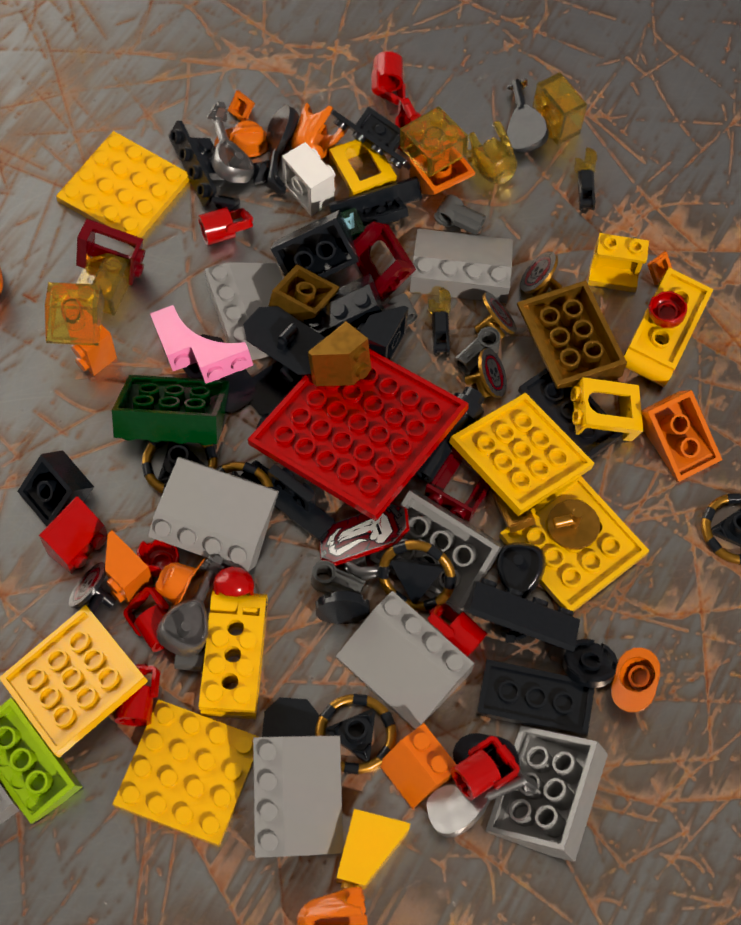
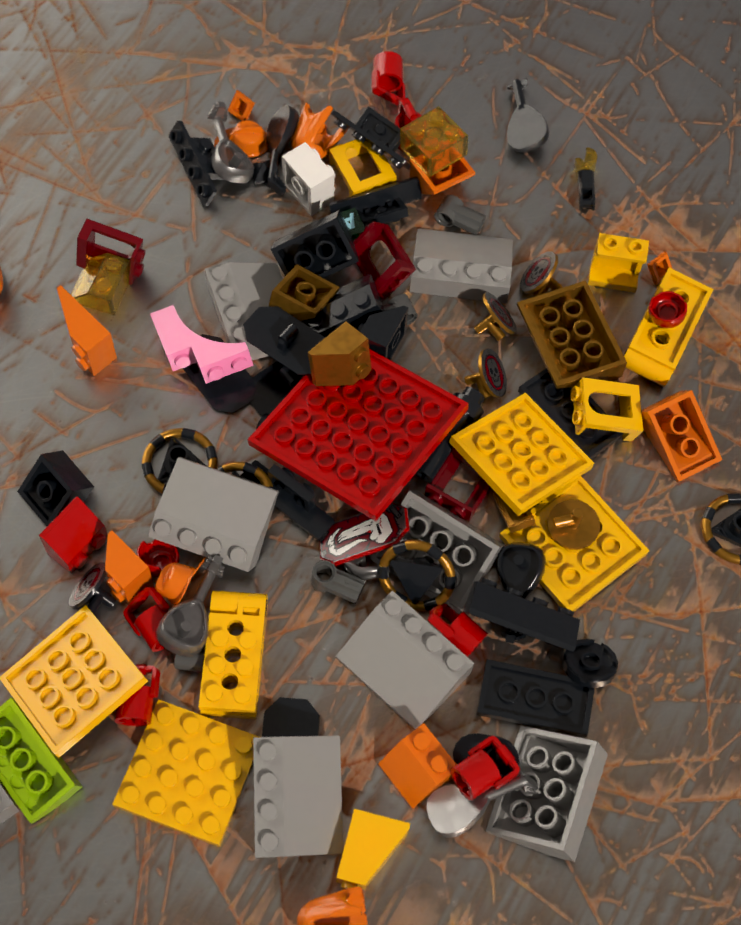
clear yellow slope [45,282,104,346] -> none
yellow plate [56,131,190,238] -> none
dark green slope [112,375,229,445] -> none
red piece [198,207,253,246] -> none
black slope [212,195,240,211] -> none
red hair [213,566,255,597] -> none
black piece [315,693,397,775] -> none
black tile [316,591,370,624] -> none
black piece [428,287,451,355] -> none
dark grey piece [454,327,500,375] -> none
clear yellow hair [462,121,518,184] -> none
clear yellow brick [532,72,587,145] -> none
orange piece [611,648,660,712] -> none

